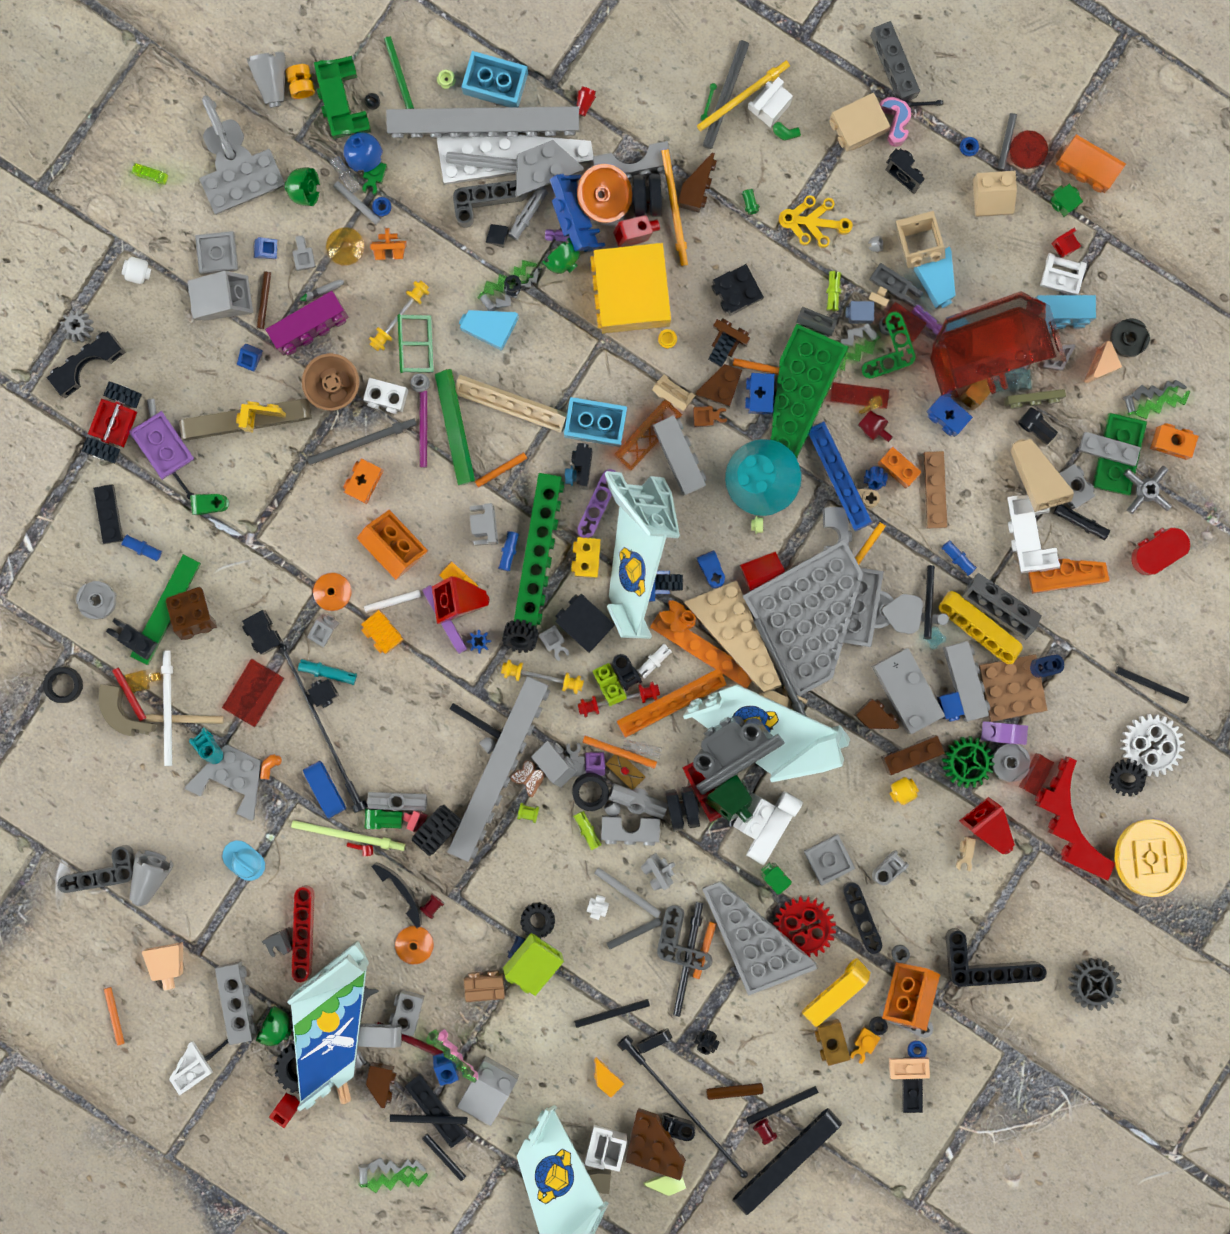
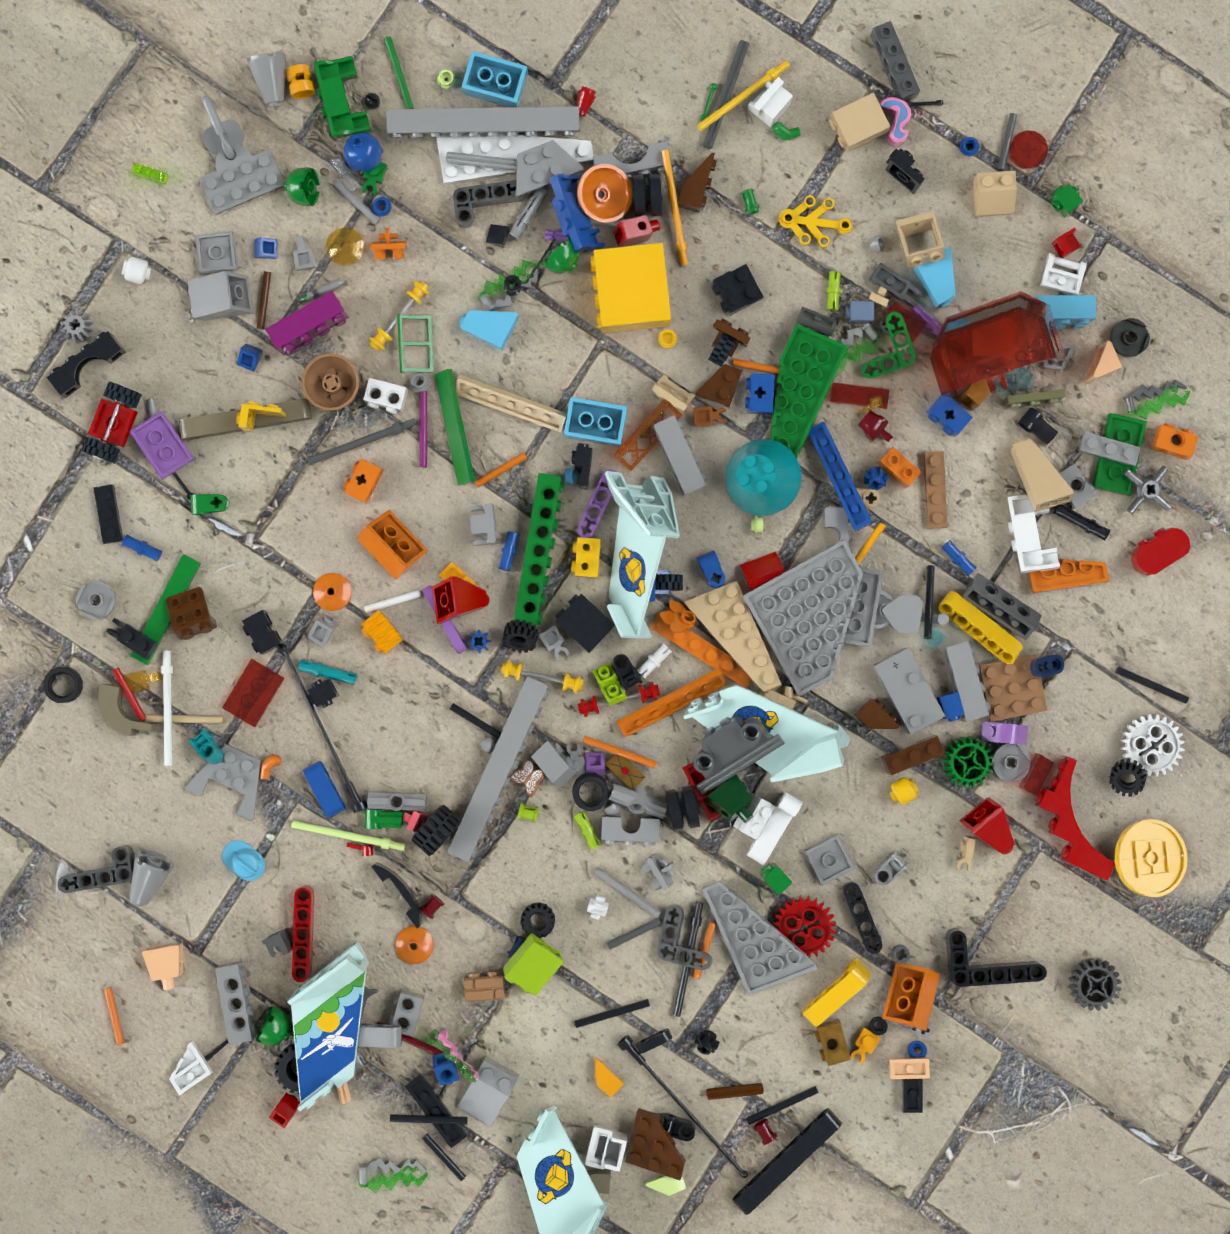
reddish brown slope [366,1062,397,1109] -> none
dark grey bar [754,618,807,716] -> none
orange slope [1056,134,1126,193] -> none

